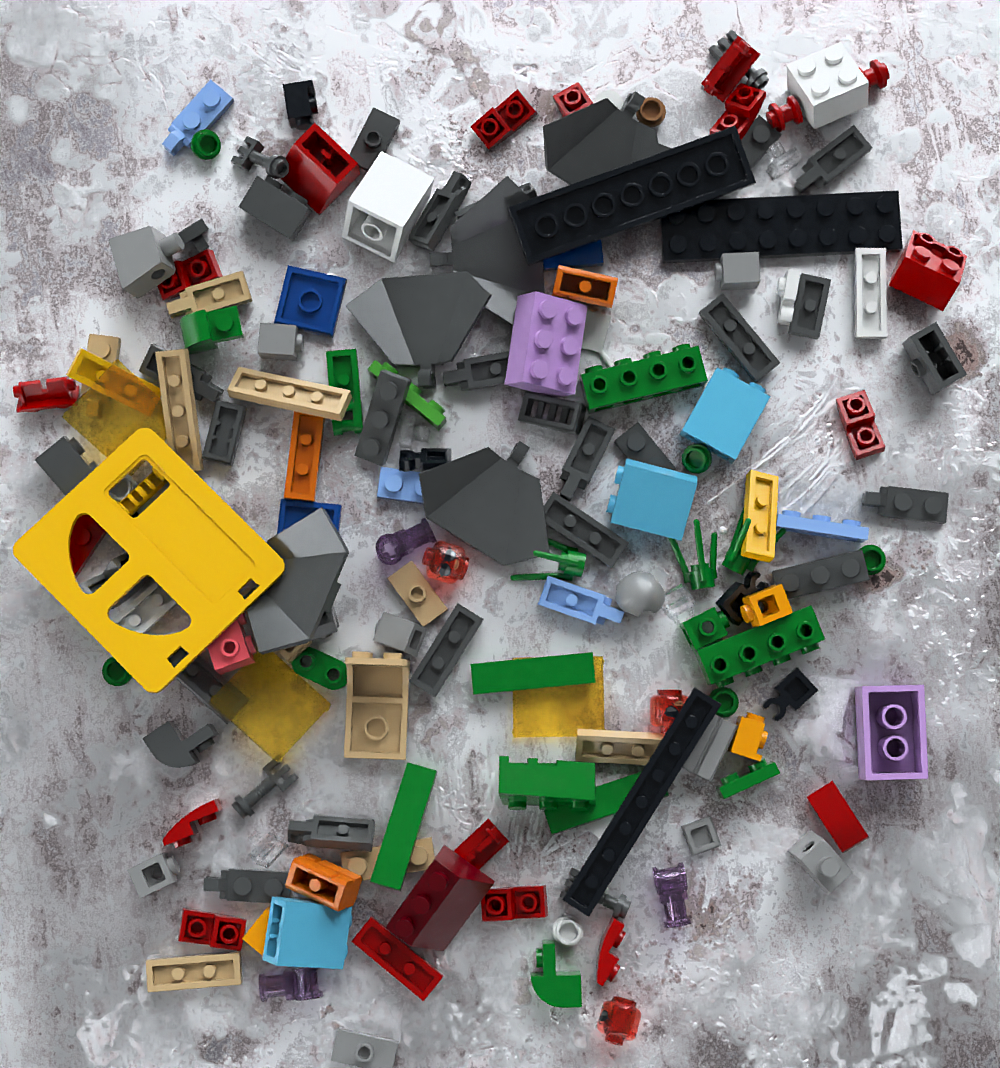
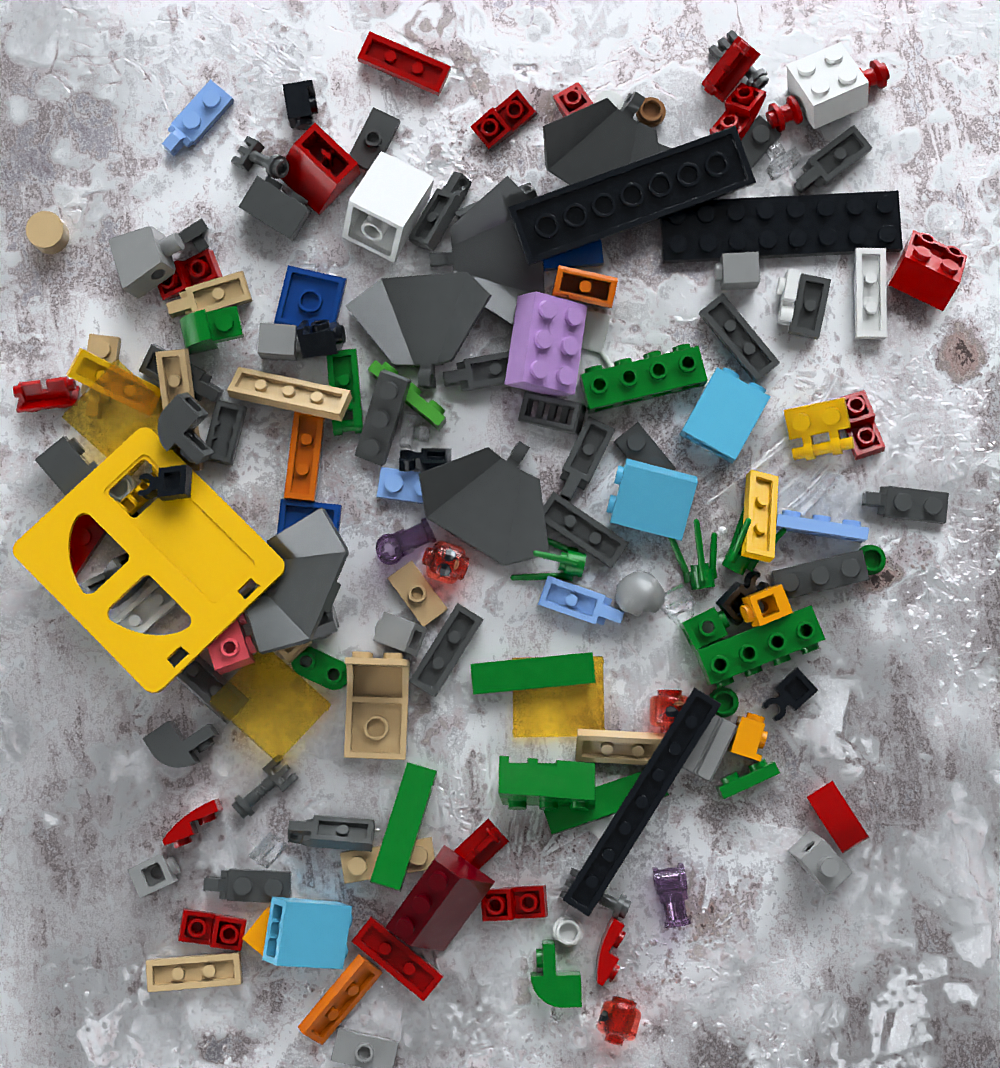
green plate [102,656,132,686] -> none
green plate [191,129,221,160] -> none
clear purple connector [258,967,323,1002] -> none
orange brick [285,853,362,912] -> none
light grey tile [681,816,722,856] -> none
green plate [682,443,712,474] -> none
lavender brick [855,685,928,780] -> none
dark grey brick [902,322,967,395] -> none
none -> tan piece [26,211,69,254]
none -> black plate [138,464,192,501]
none -> dark grey brick [157,392,215,464]
none -> black brick [296,319,346,359]
none -> orange plate [298,954,383,1045]
none -> red plate [357,31,451,96]
none -> yellow plate [784,397,854,461]

